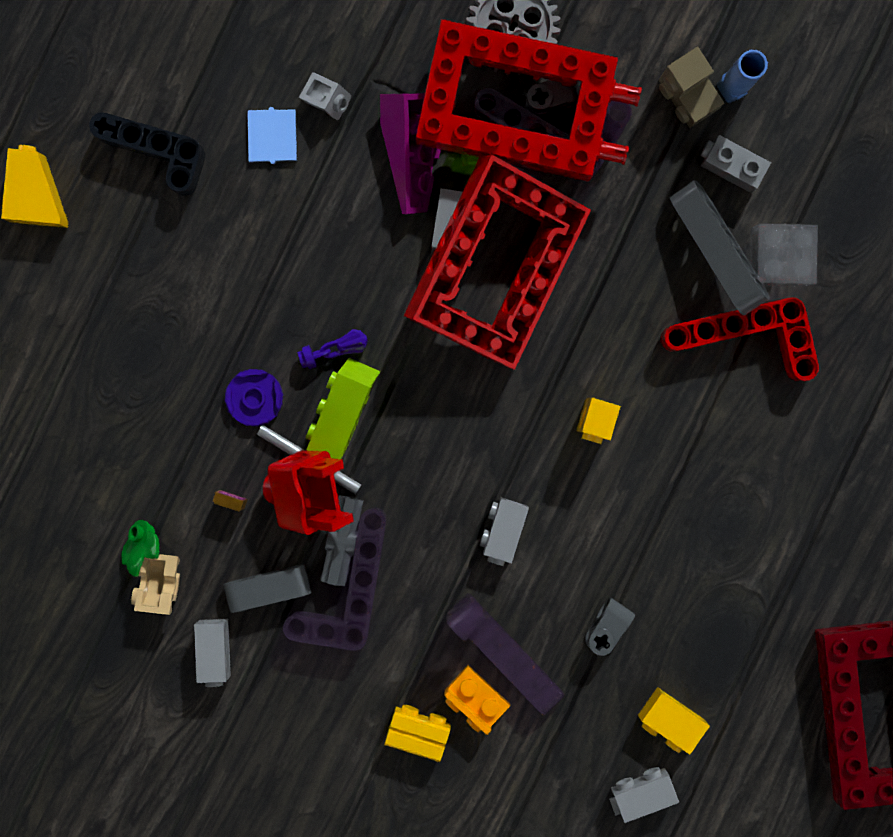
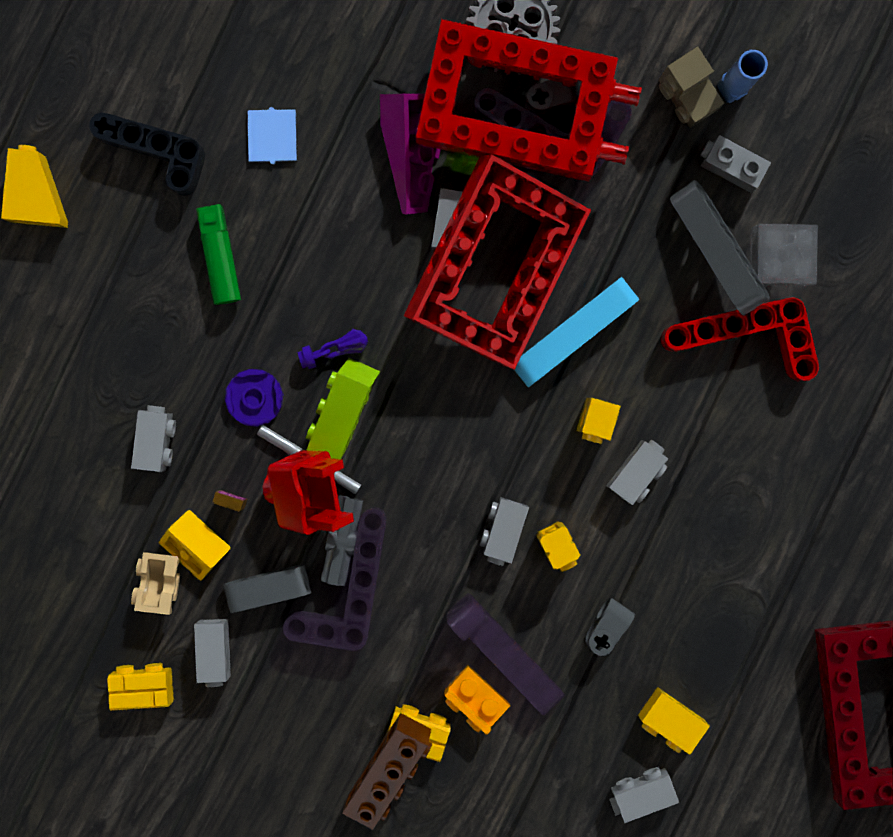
green plate [122,520,159,577] -> none
light grey bracket [299,72,351,120] -> none
none -> yellow brick [107,663,174,711]
none -> light grey brick [131,405,176,472]
none -> yellow panel [158,510,230,581]
none -> green piece [196,204,241,305]
none -> reddish brown brick [342,713,432,830]
none -> medium azure beam [514,277,640,387]
none -> yellow brick [536,522,580,572]
none -> light grey brick [606,440,668,505]

